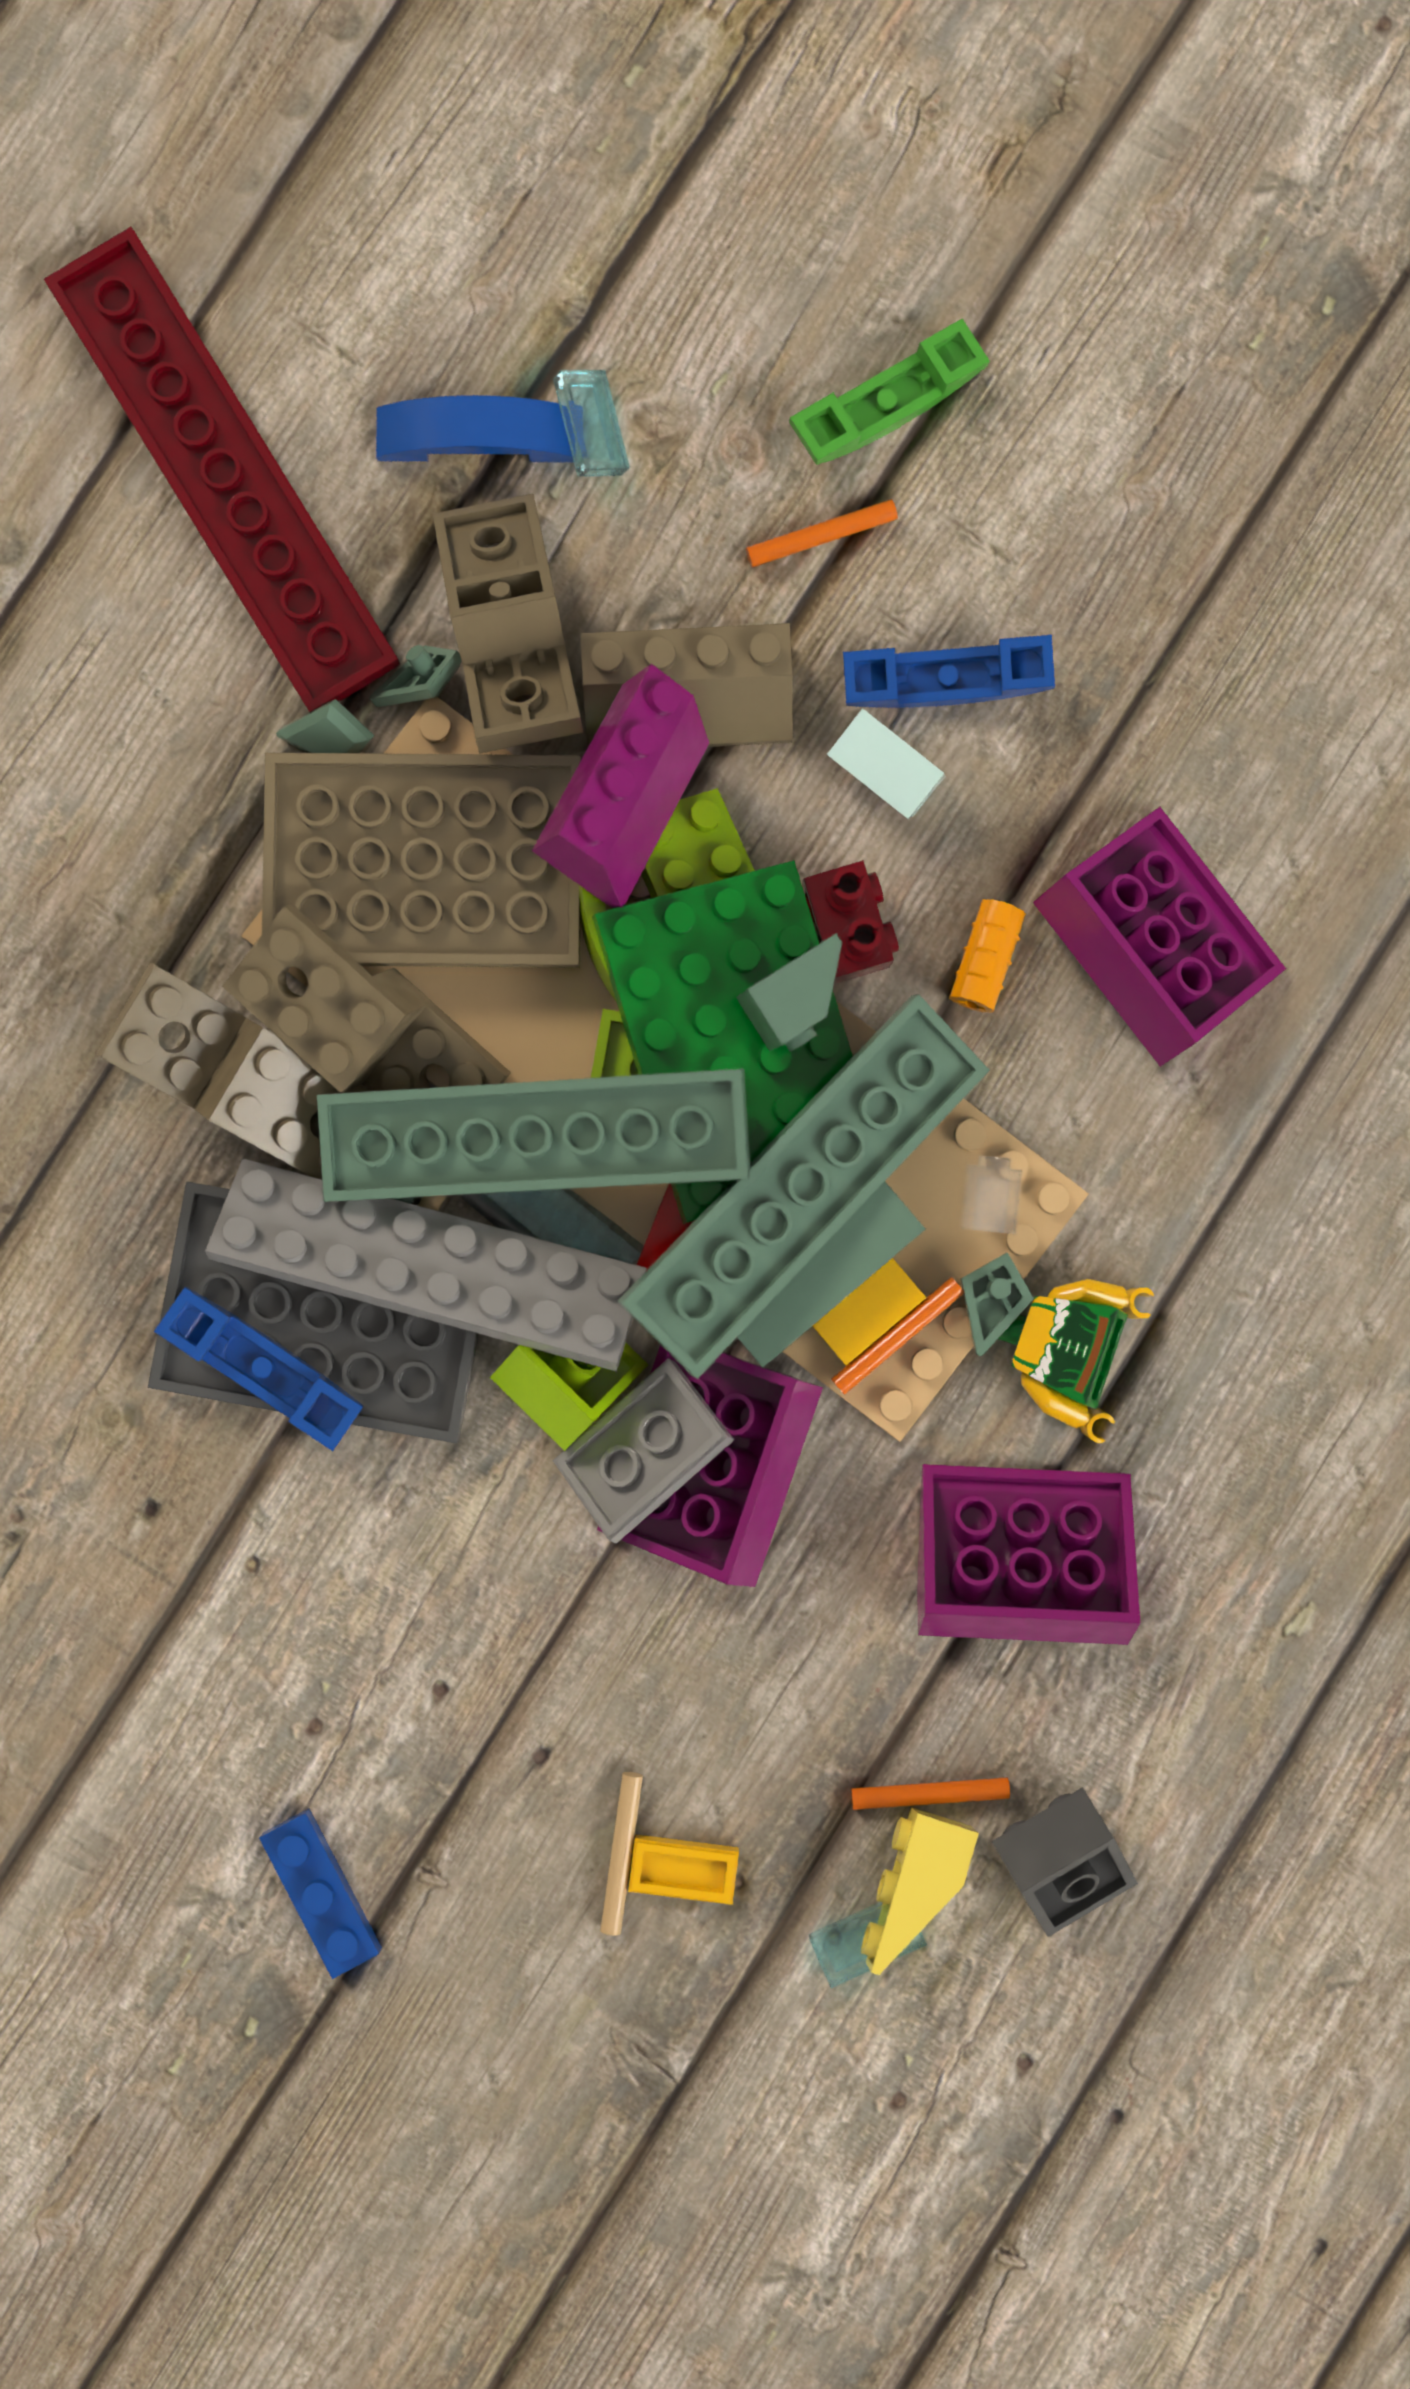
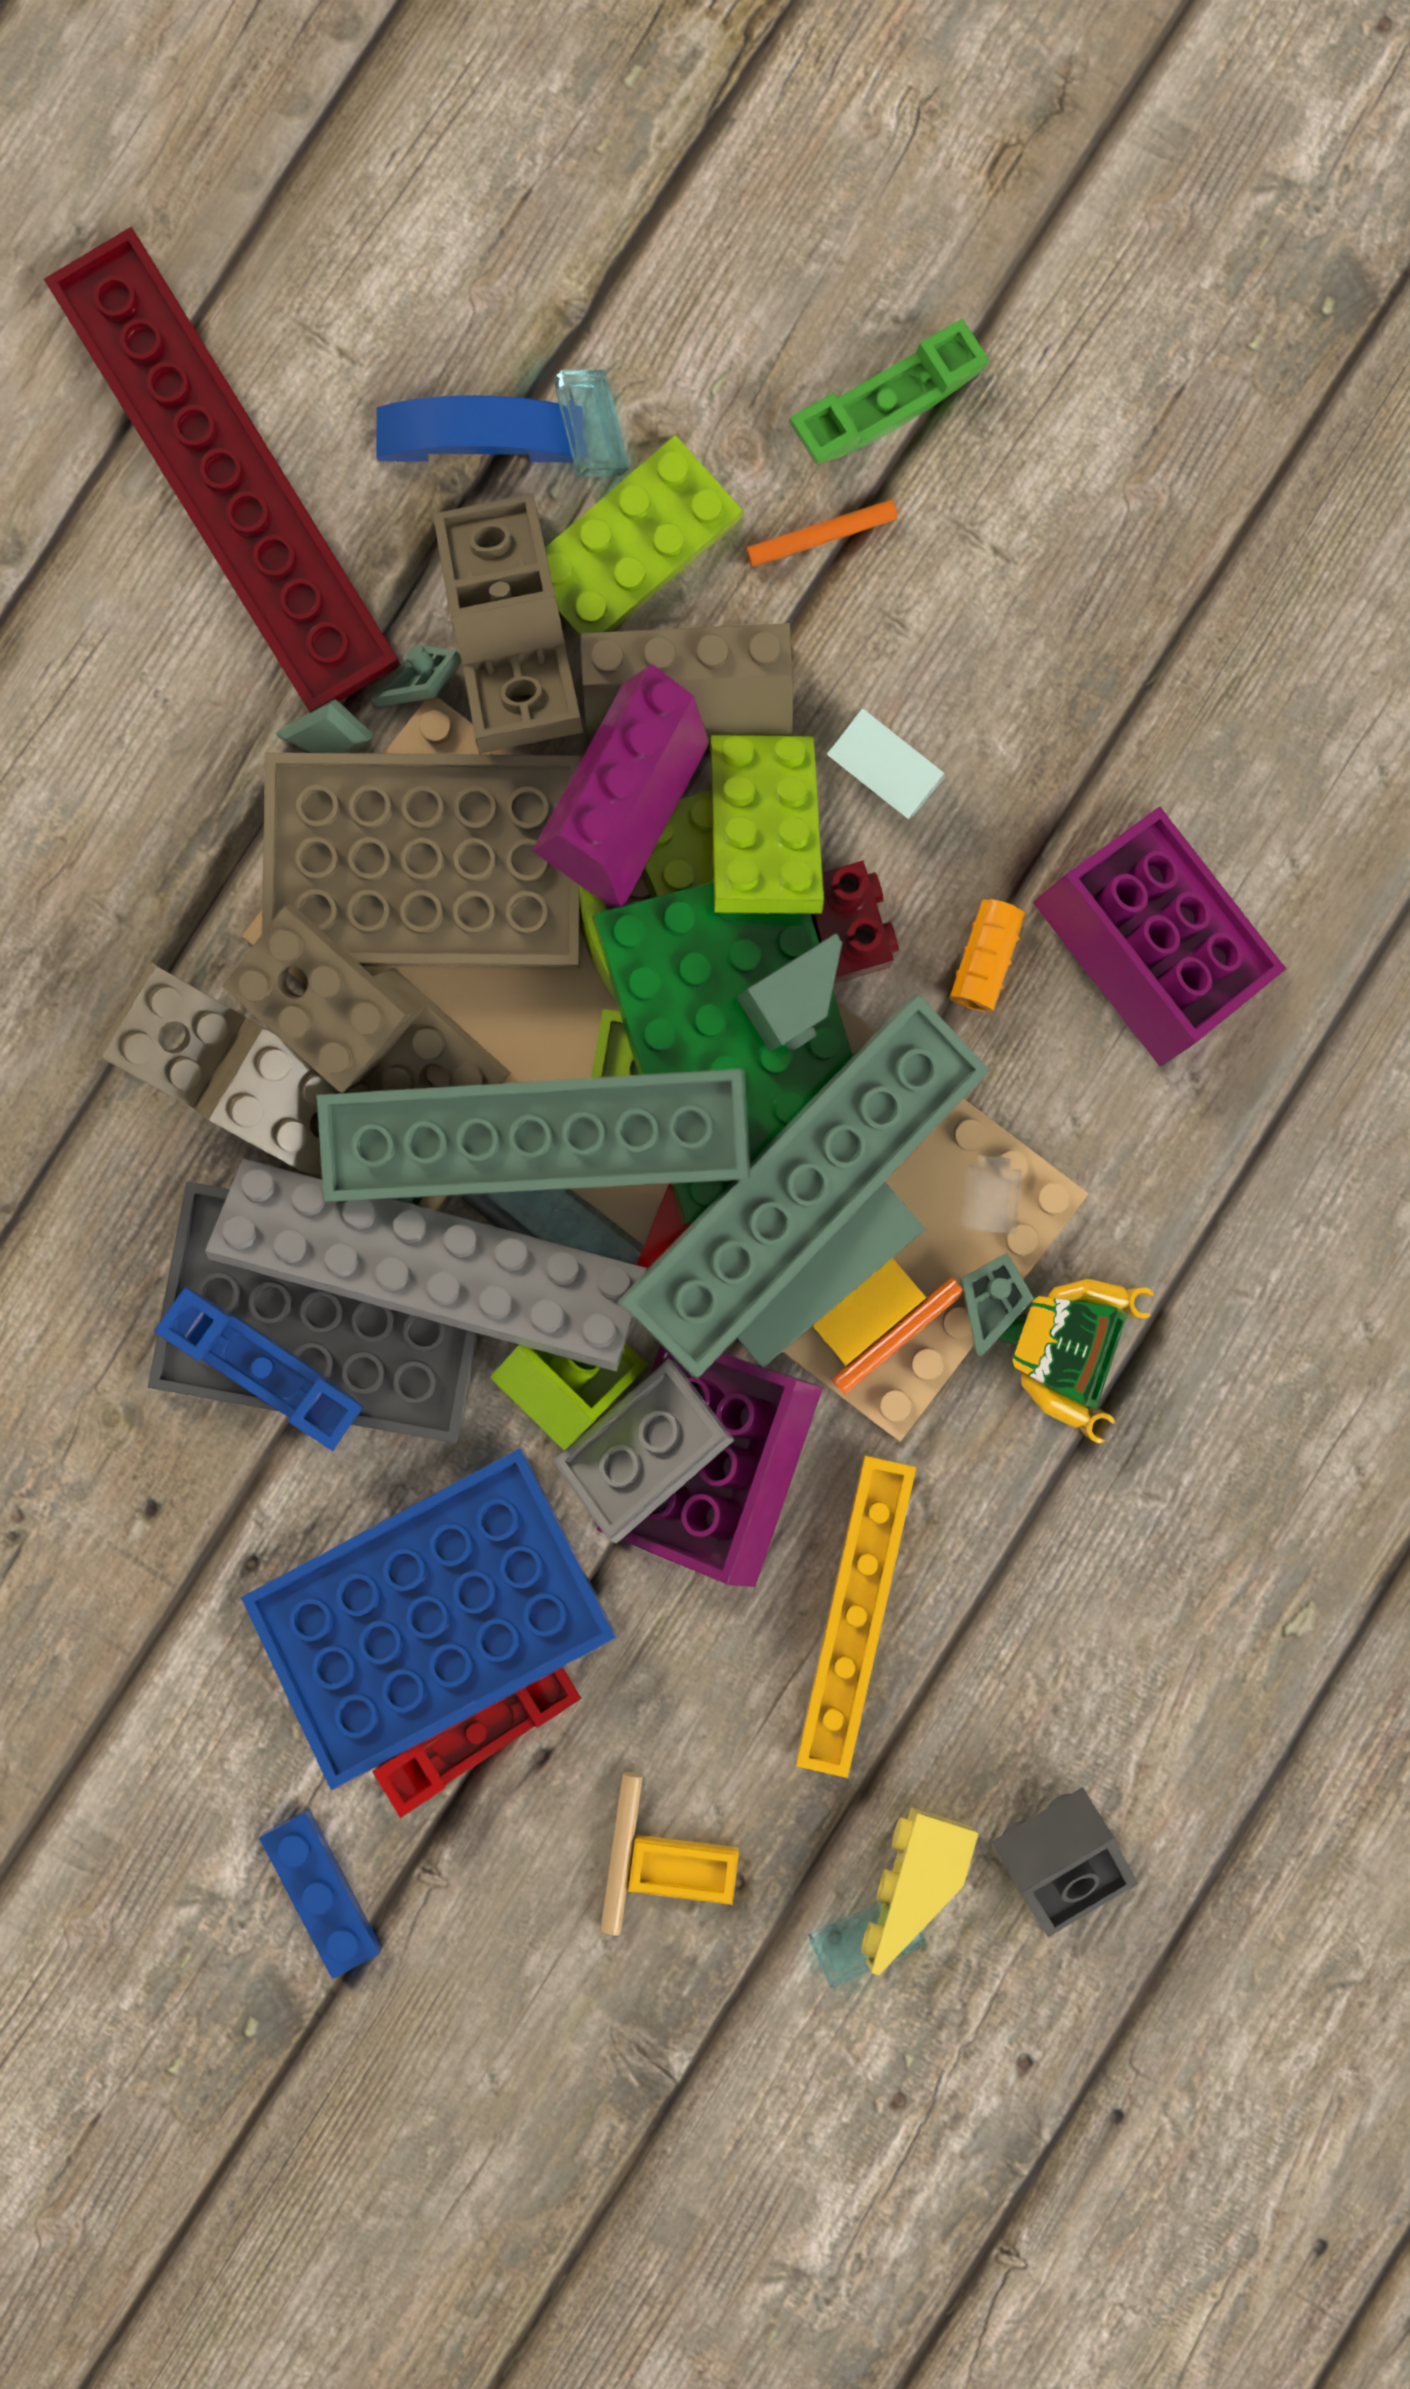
blue slope [843,635,1055,708] -> none
orange bar [851,1777,1010,1810] -> none
magenta slope [917,1464,1141,1645] -> none
none -> blue plate [241,1448,618,1790]
none -> red slope [372,1668,582,1818]
none -> lime plate [545,435,743,639]
none -> lime plate [710,735,824,914]
none -> yellow plate [795,1454,917,1778]

